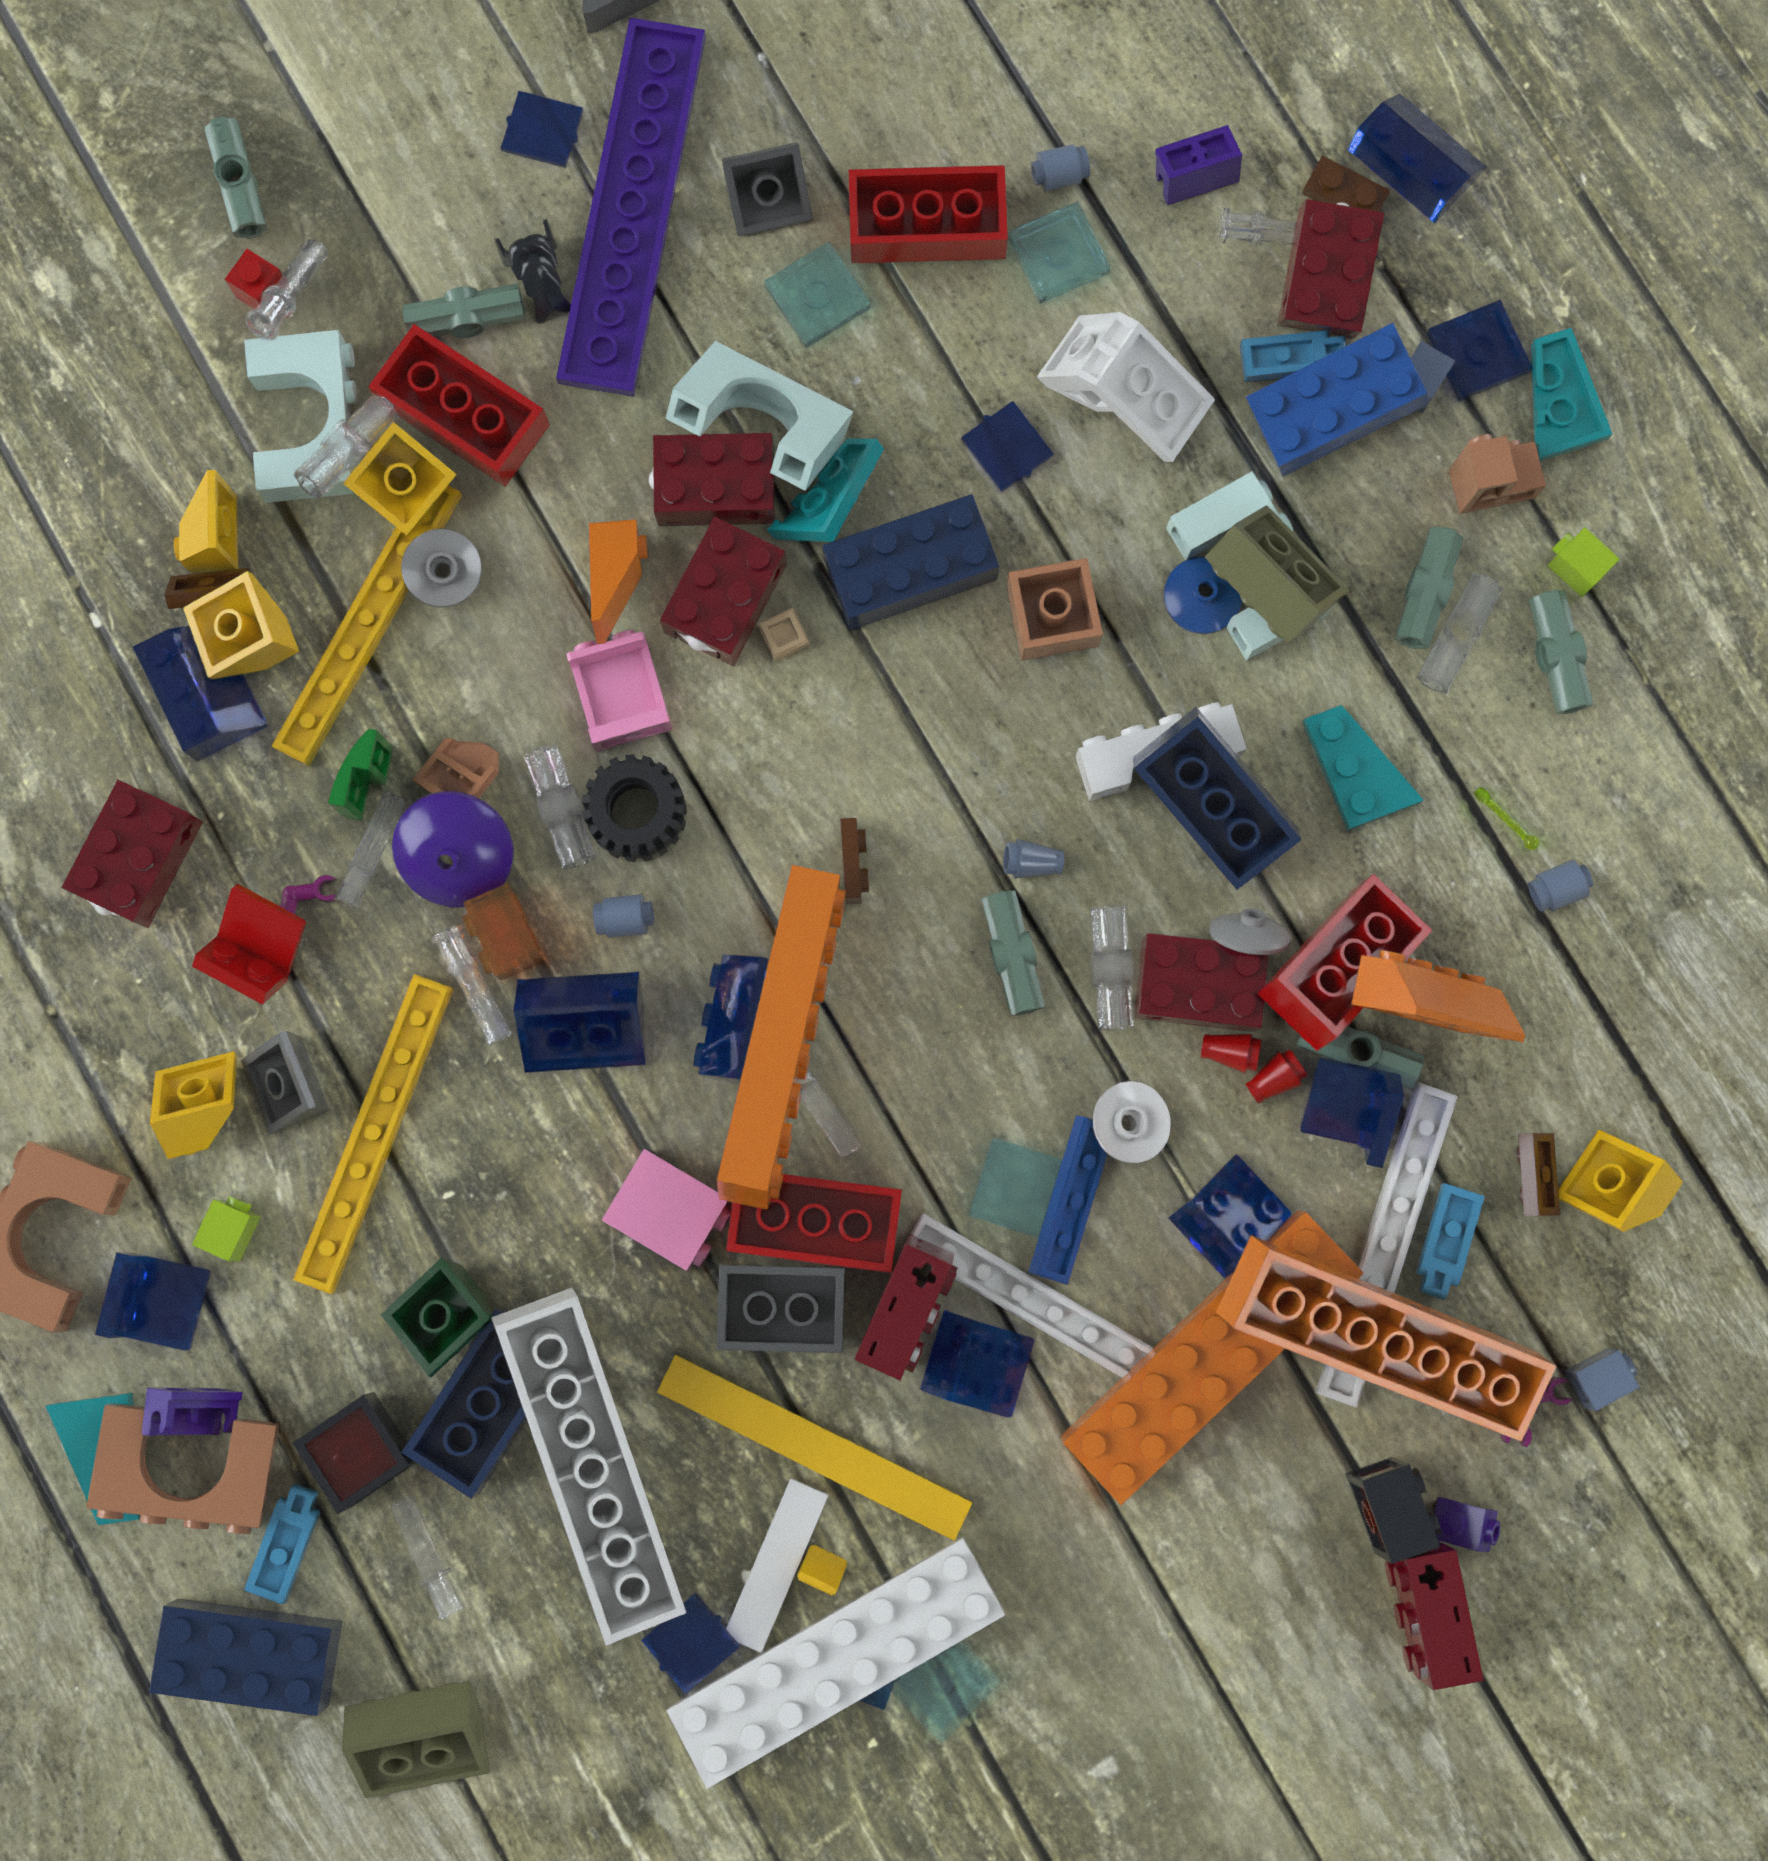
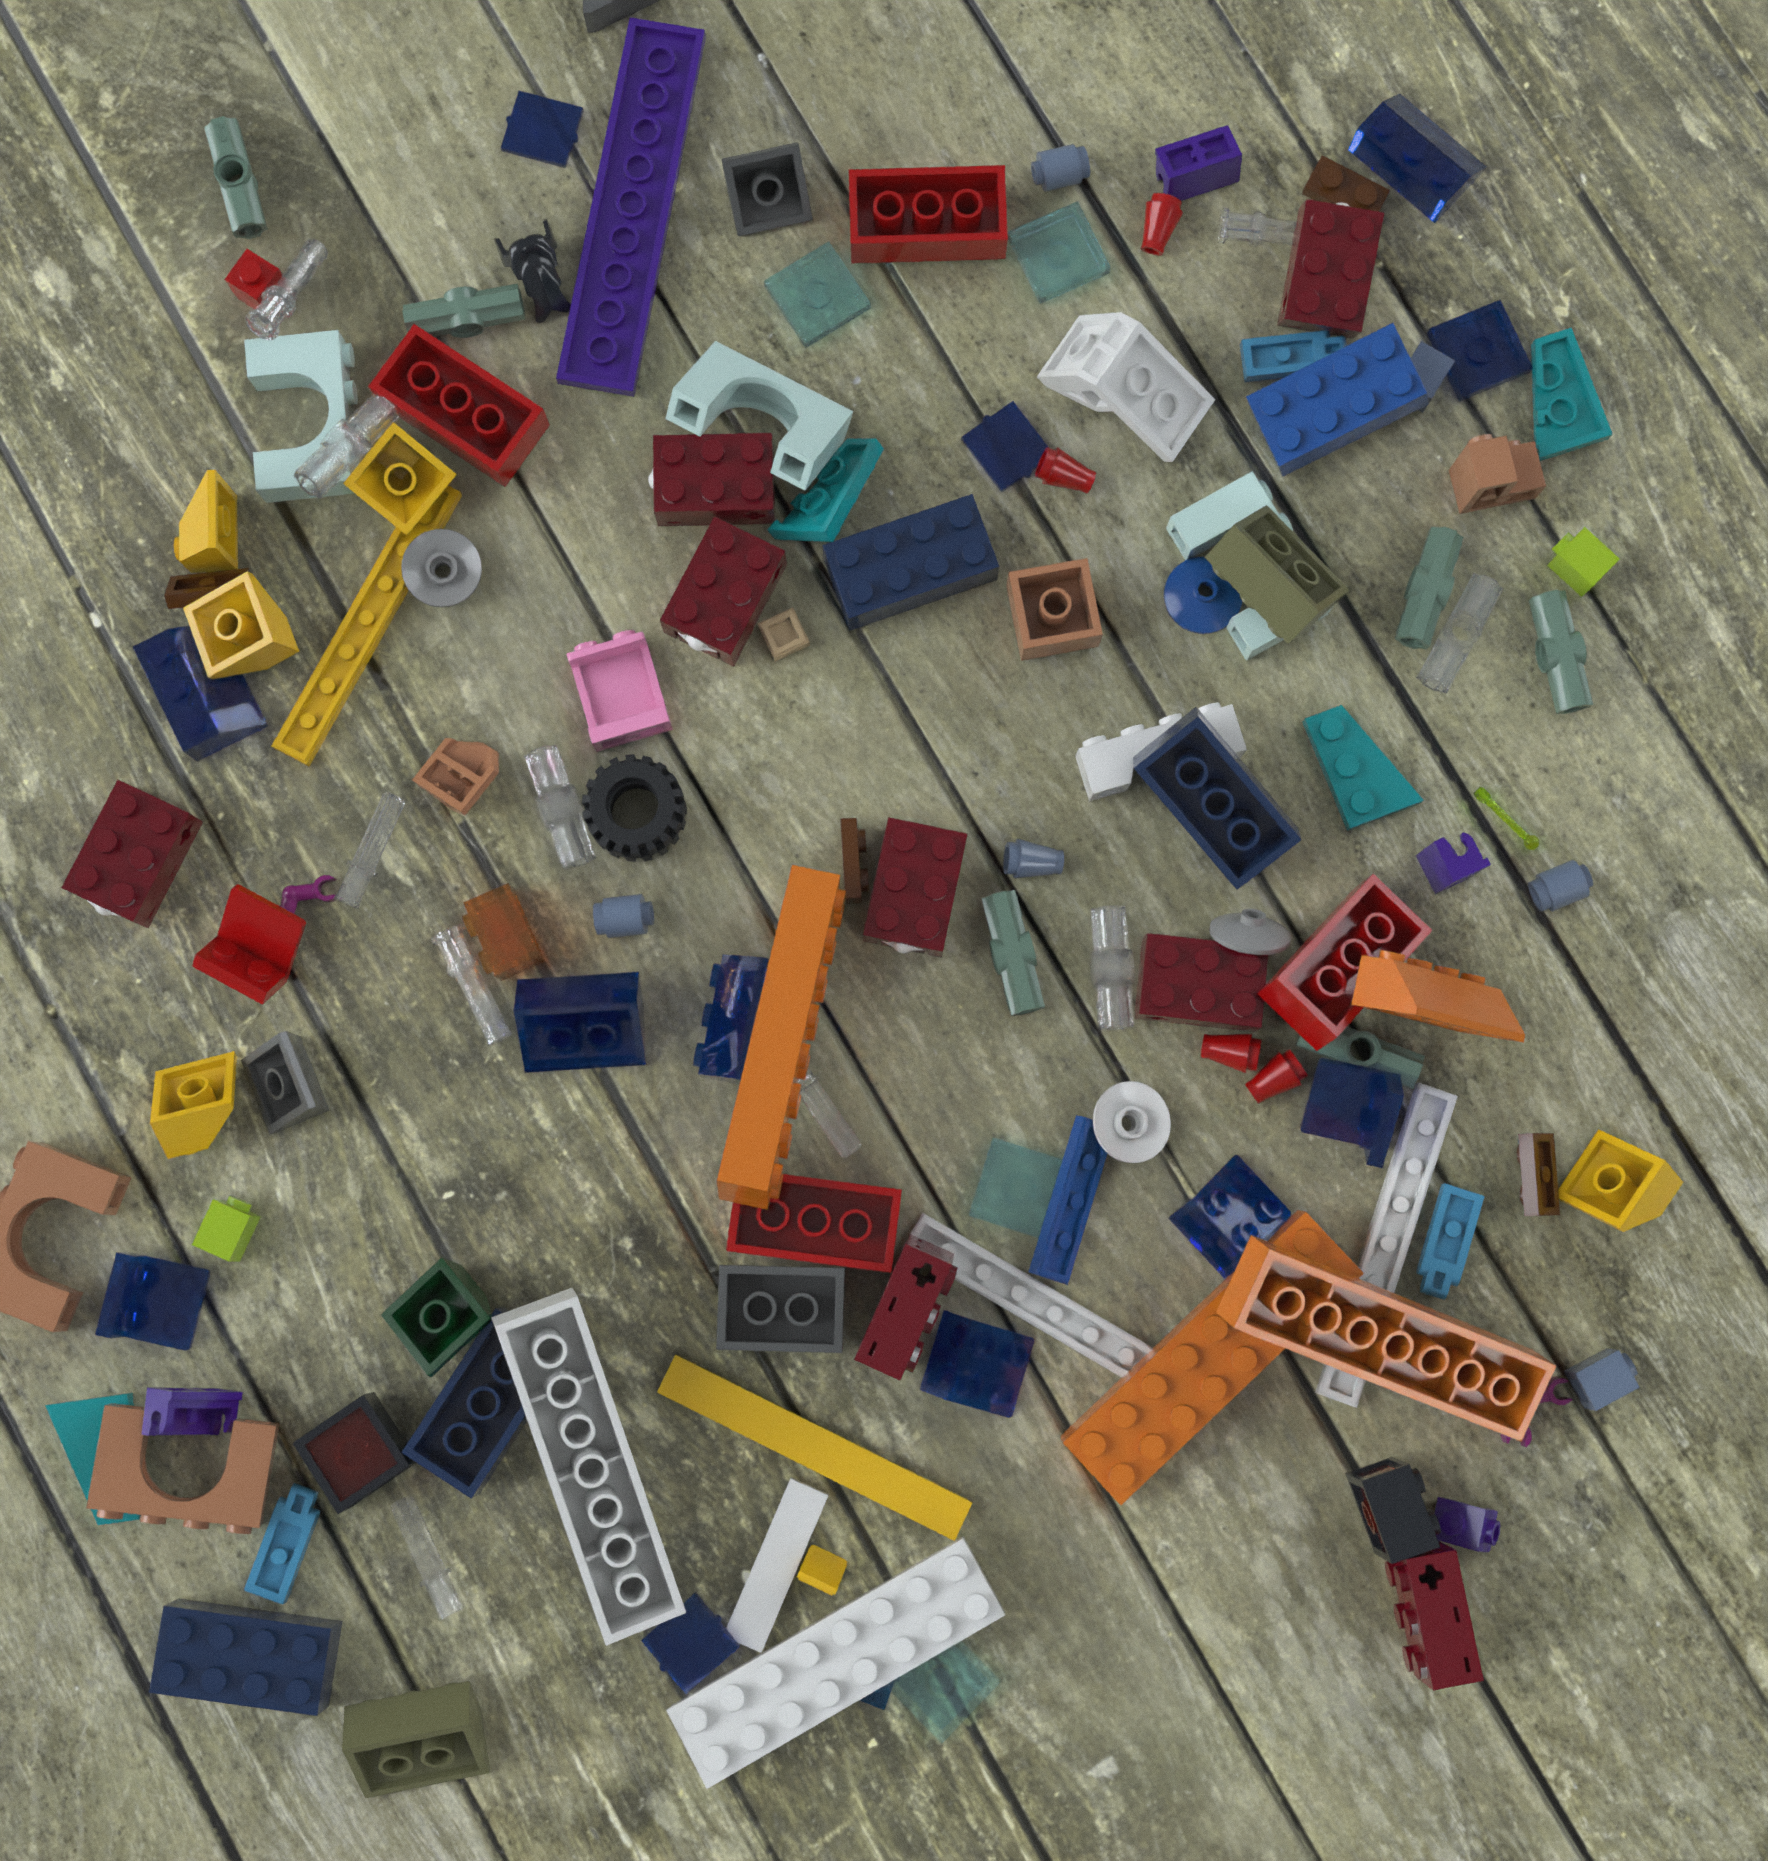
yellow tile [293,974,454,1294] -> none
green slope [328,729,394,821] -> none
dark purple dish [392,791,514,908] -> none
orange slope [589,519,649,644] -> none
bright pink panel [602,1149,731,1271] -> none
none -> dark red piece [863,817,968,958]
none -> red cone [1035,447,1096,494]
none -> red cone [1141,193,1183,256]
none -> dark purple hinge [1415,832,1491,895]

